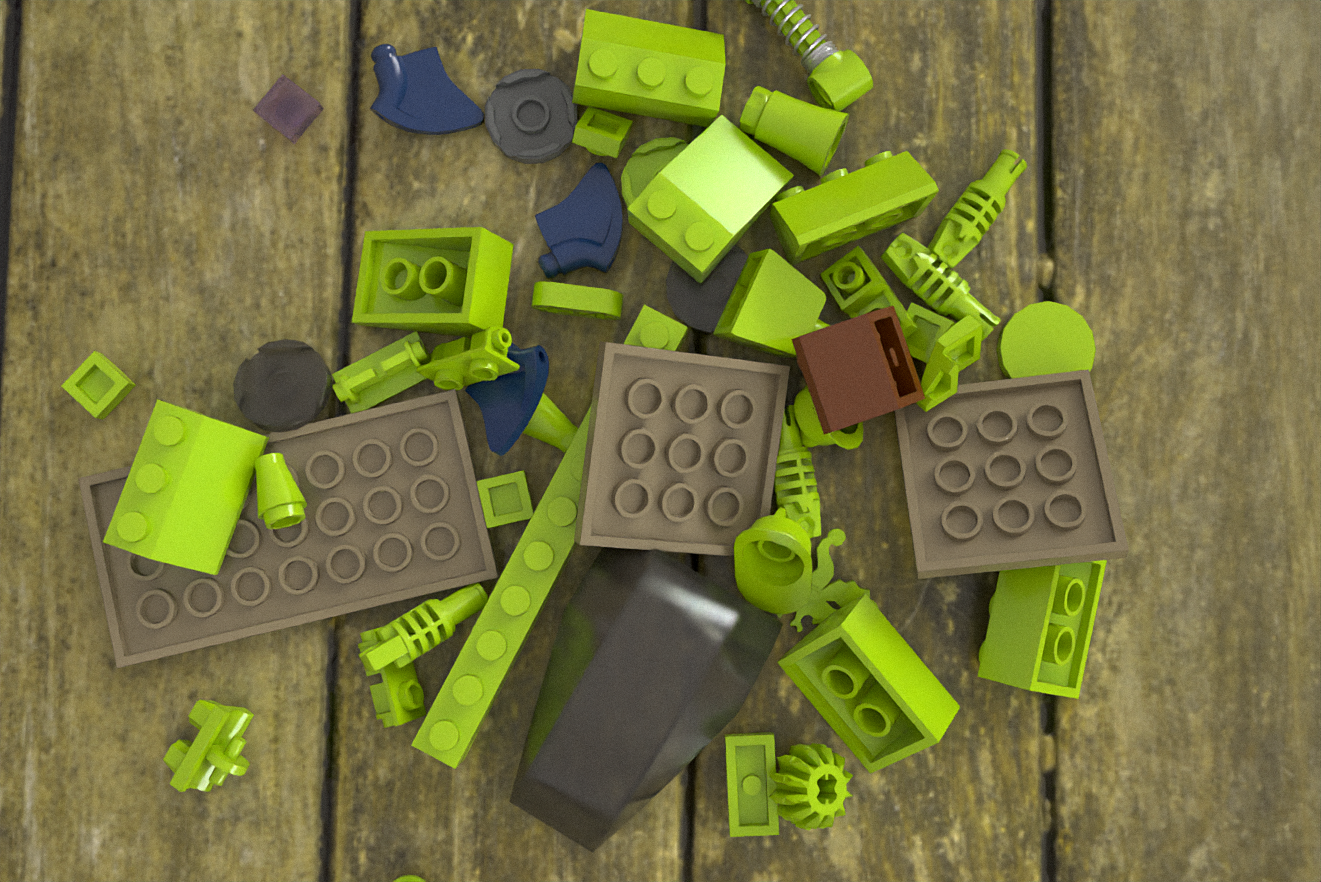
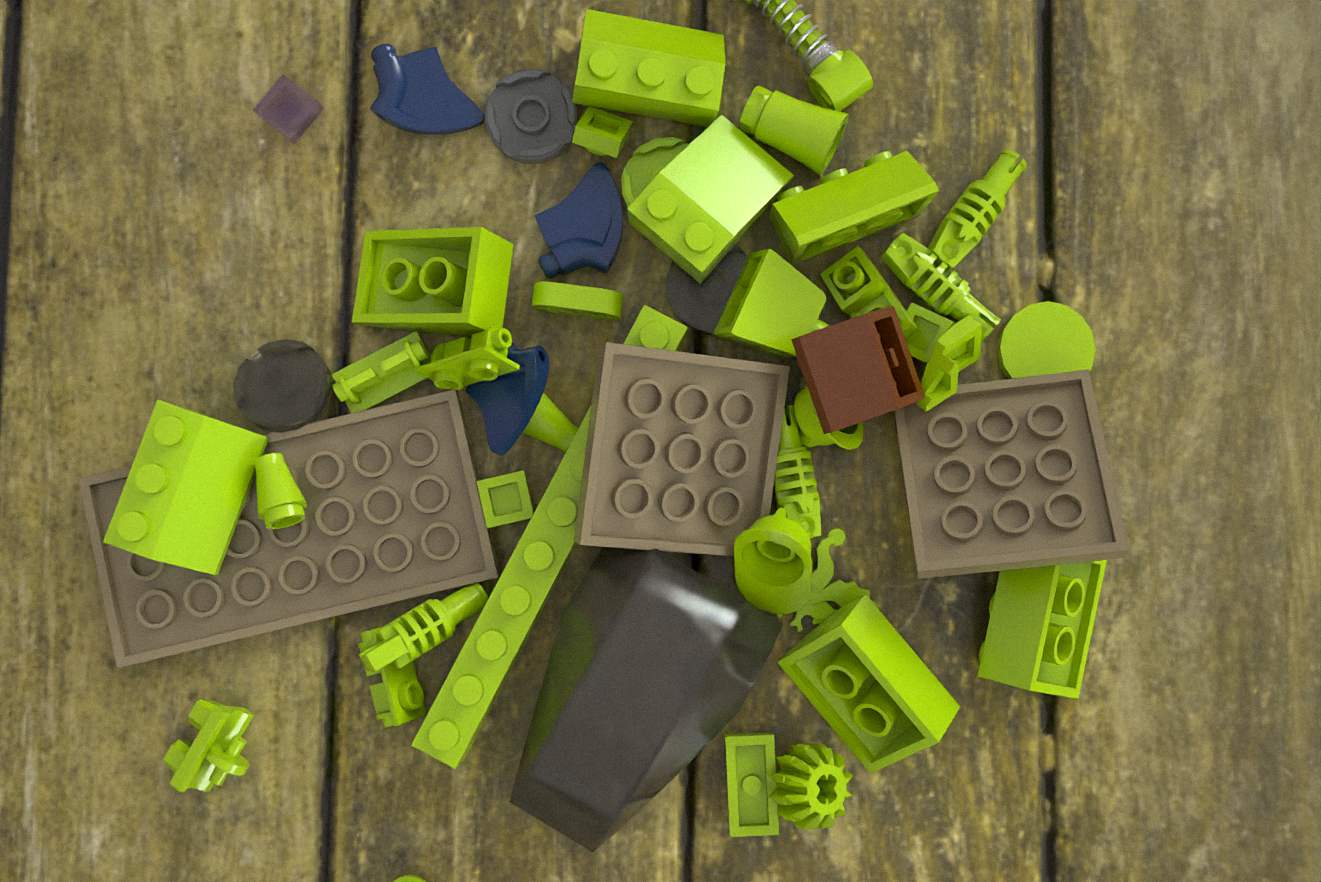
lime plate [61,351,136,420] -> none

